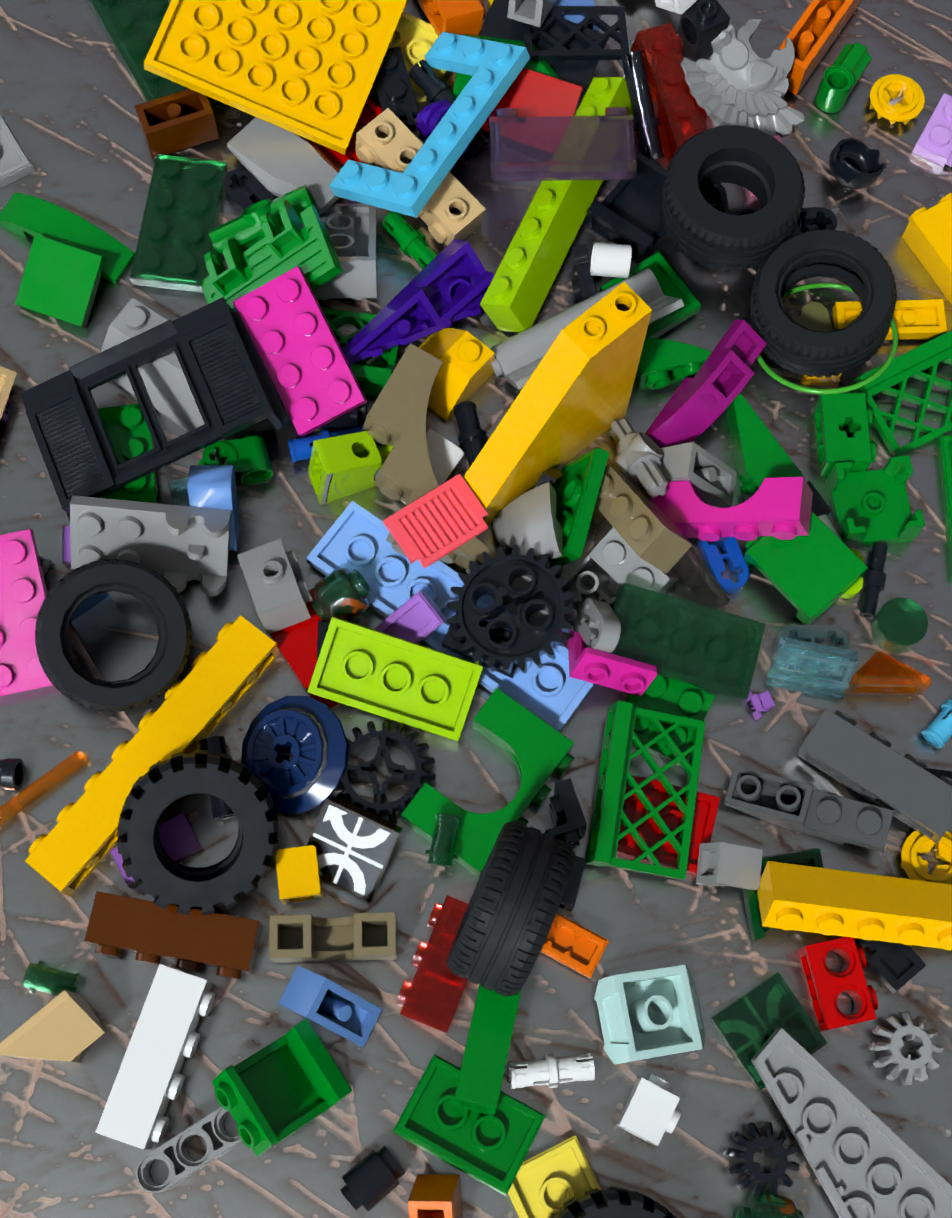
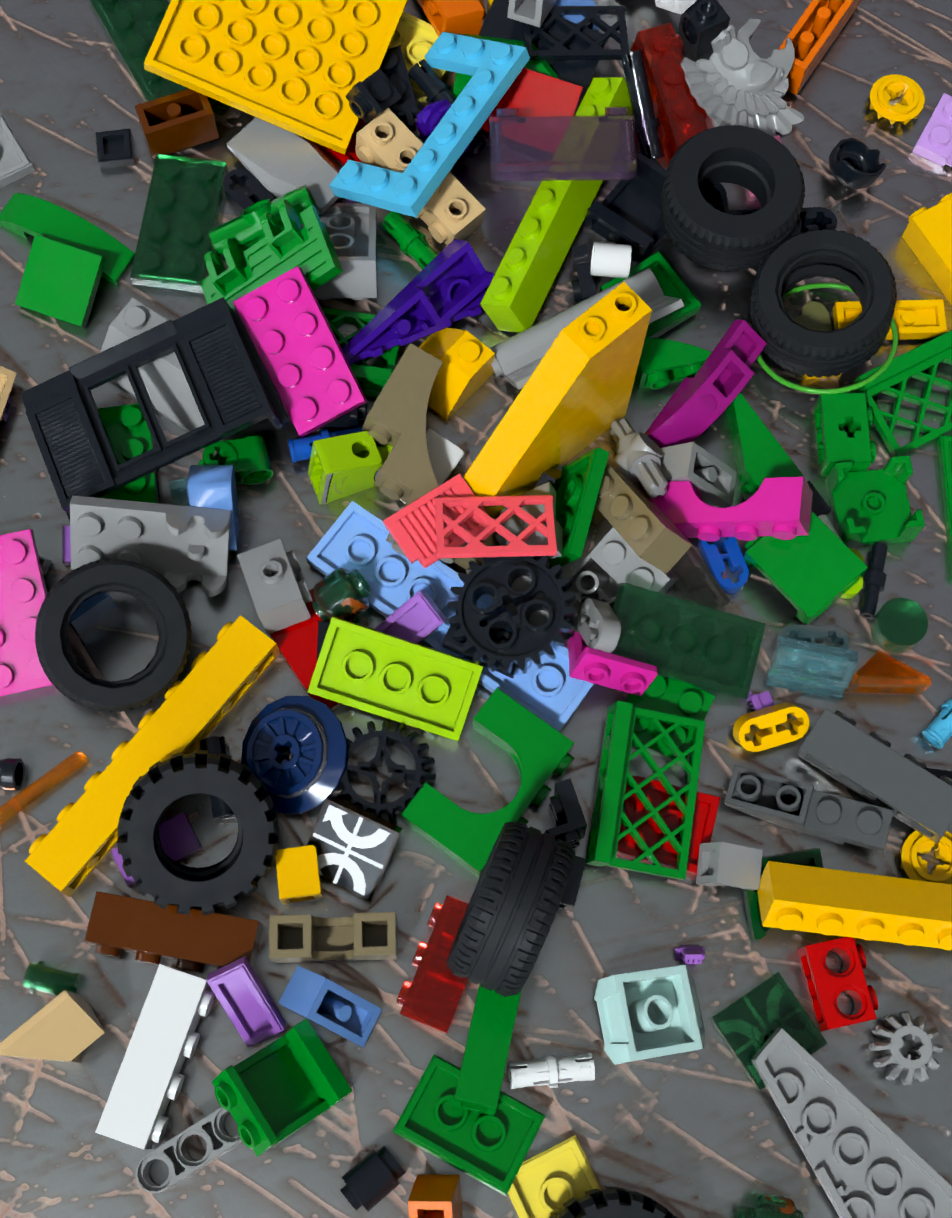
clear green pin [425,813,461,867] -> none
black pin [453,401,488,468] -> none
orange plate [540,913,609,979] -> none
white brick [615,1074,682,1146] -> none
black gear [725,1122,800,1197] -> none
green piece [815,42,872,113] -> none
black plate [854,938,926,993] -> none
none -> black tile [95,128,135,169]
none -> medium lavender tile [207,956,286,1047]
none -> black bracket [345,68,402,125]
none -> coral window [433,495,557,559]
none -> medium lavender piece [675,944,705,964]
none -> yellow beam [733,702,810,752]

